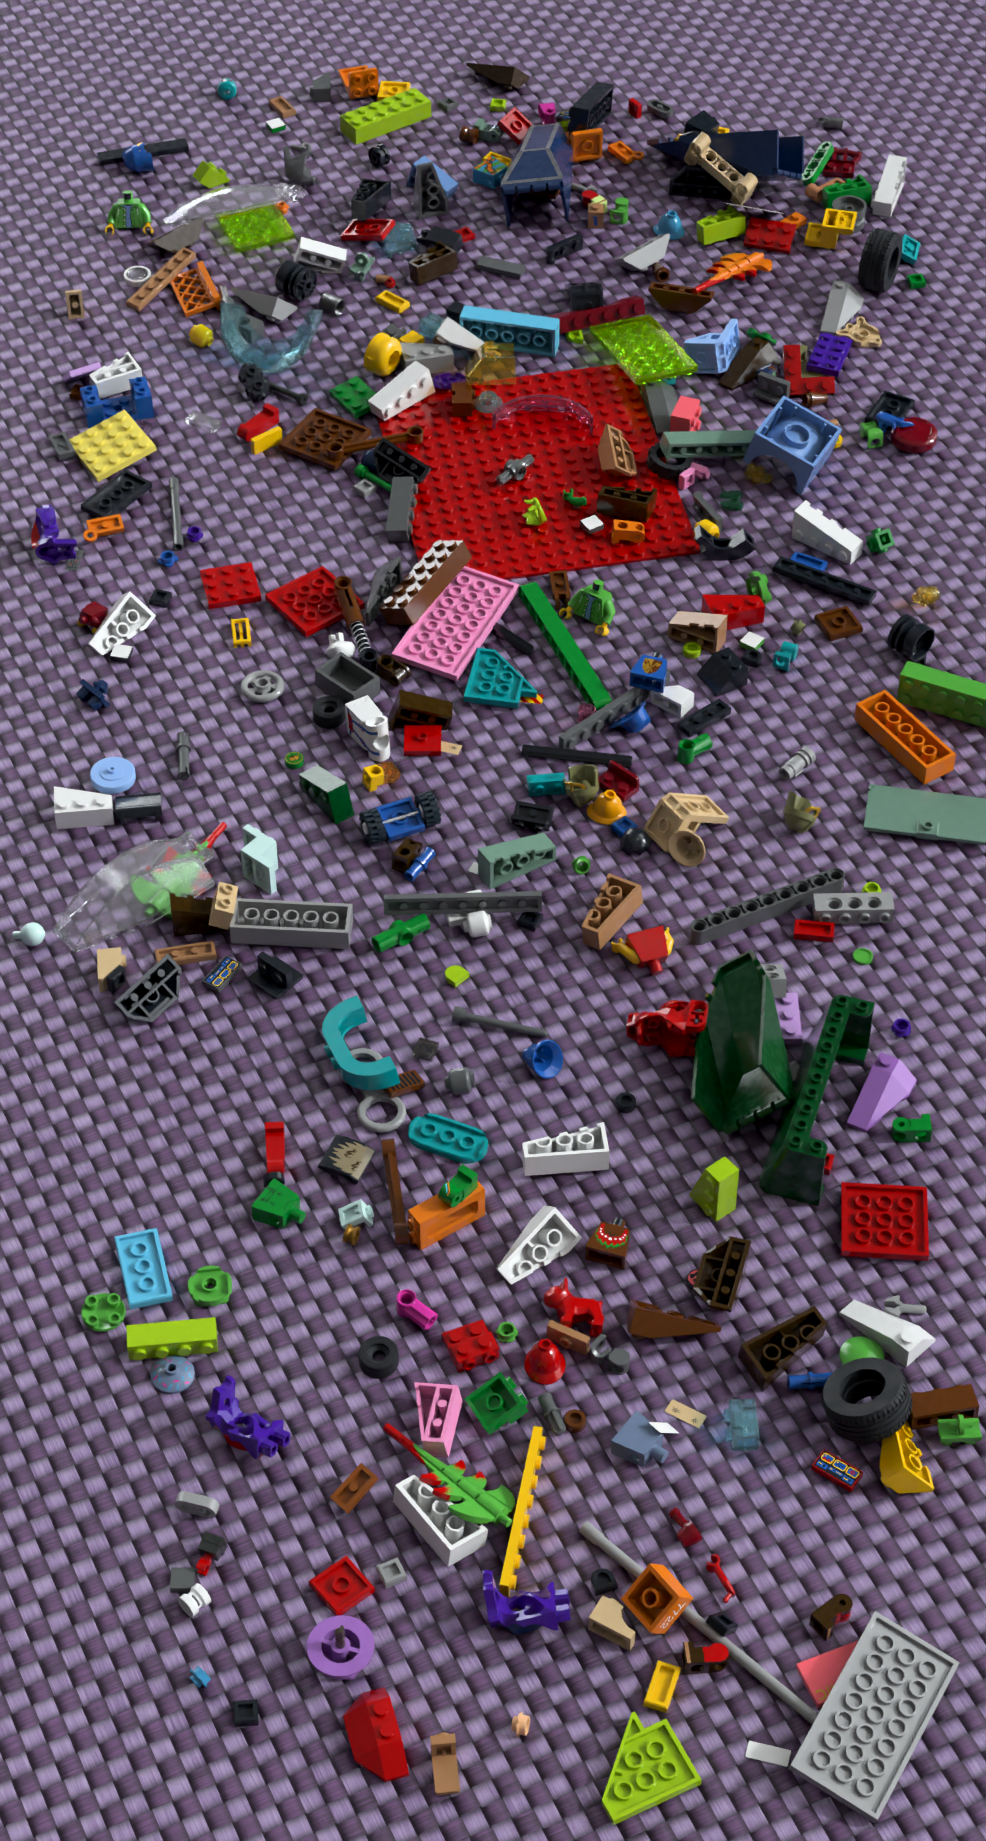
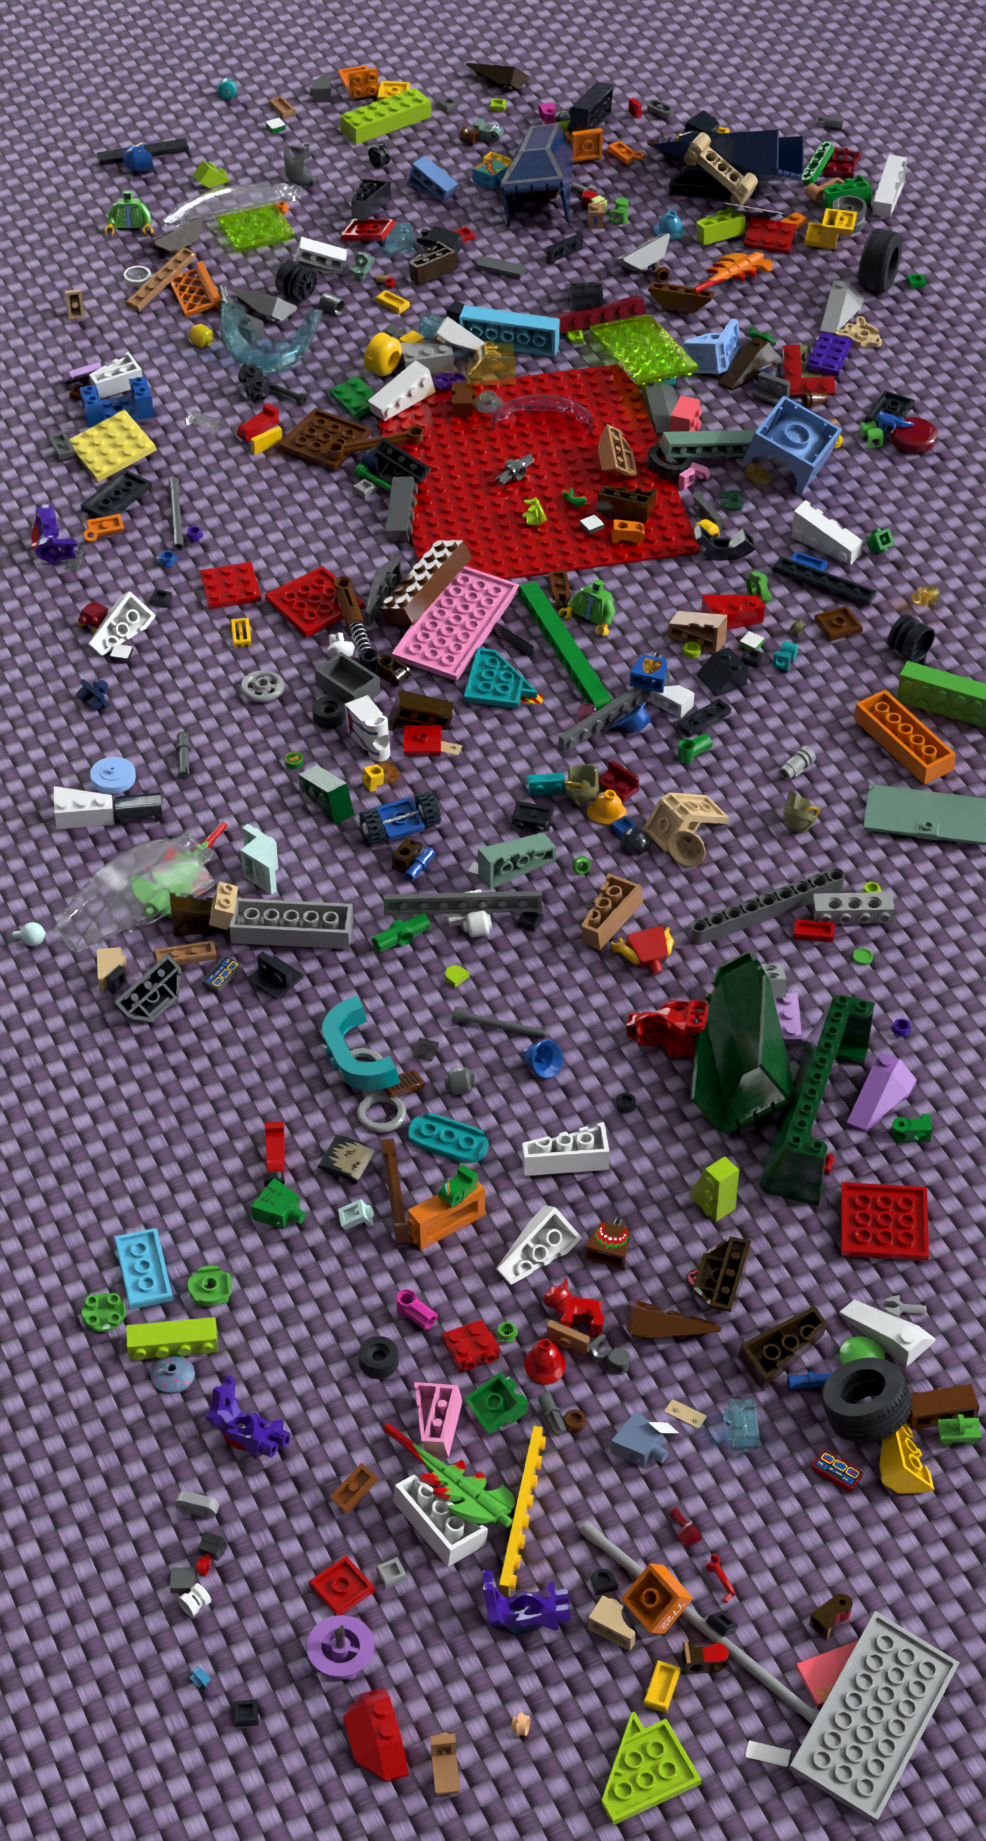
pearl gold bush [343,1224,361,1246] -> none
dark grey wedge [413,162,449,219] -> none
red plate [497,107,534,145] -> none
black axle [522,744,633,767] -> none
teal bracket [901,234,920,265] -> none

